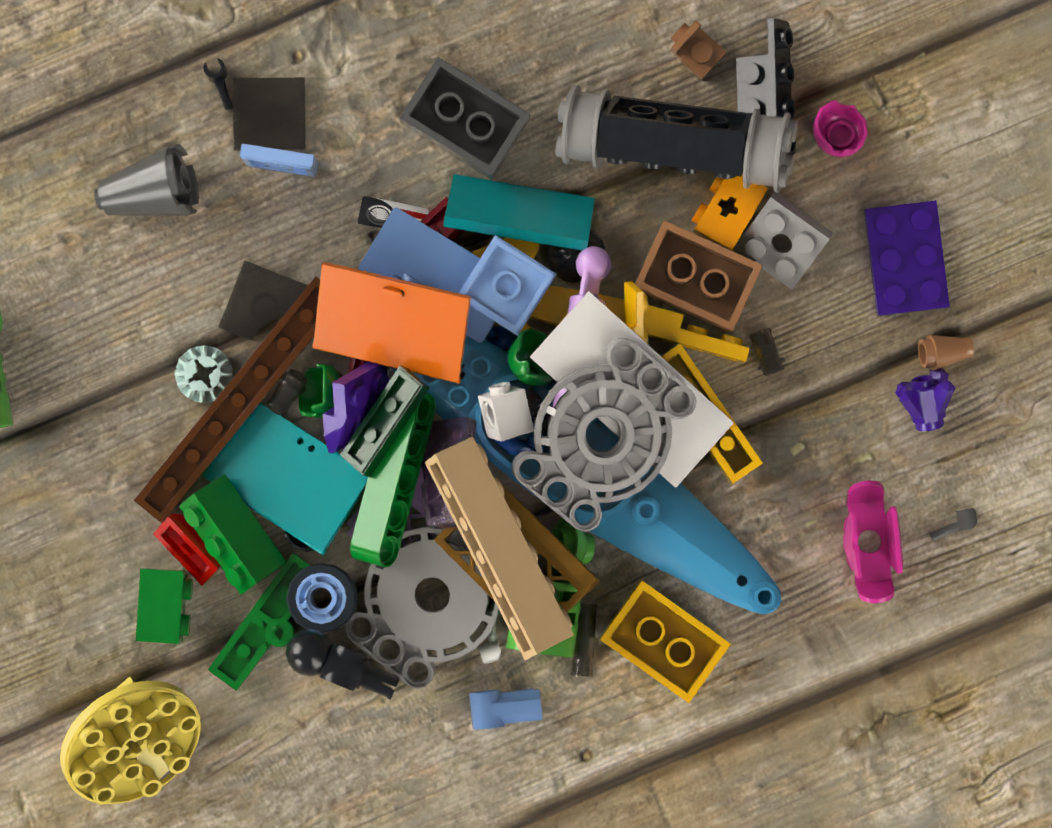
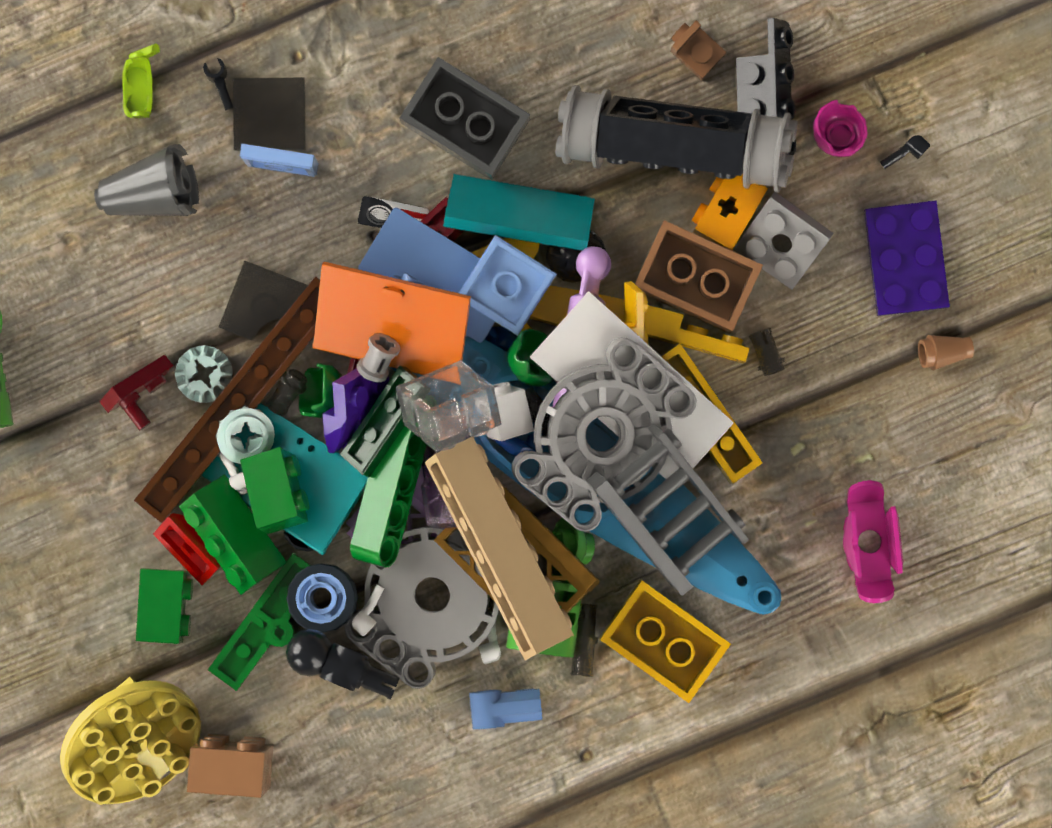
dark purple rock [895,368,956,431] -> none
dark grey hand [929,508,977,541] -> none
none -> dark red plate [99,355,173,431]
none -> lime helmet [122,44,160,118]
none -> medium nougat brick [187,733,274,798]
none -> light aqua gear [216,406,275,464]
none -> white hand [218,452,248,495]
none -> green brick [240,447,310,534]
none -> white hand [352,584,385,636]
none -> light grey bush [357,333,400,382]
none -> clear piece [396,360,502,452]
none -> dark grey fence [586,424,749,596]
none -> black hand [880,135,930,169]

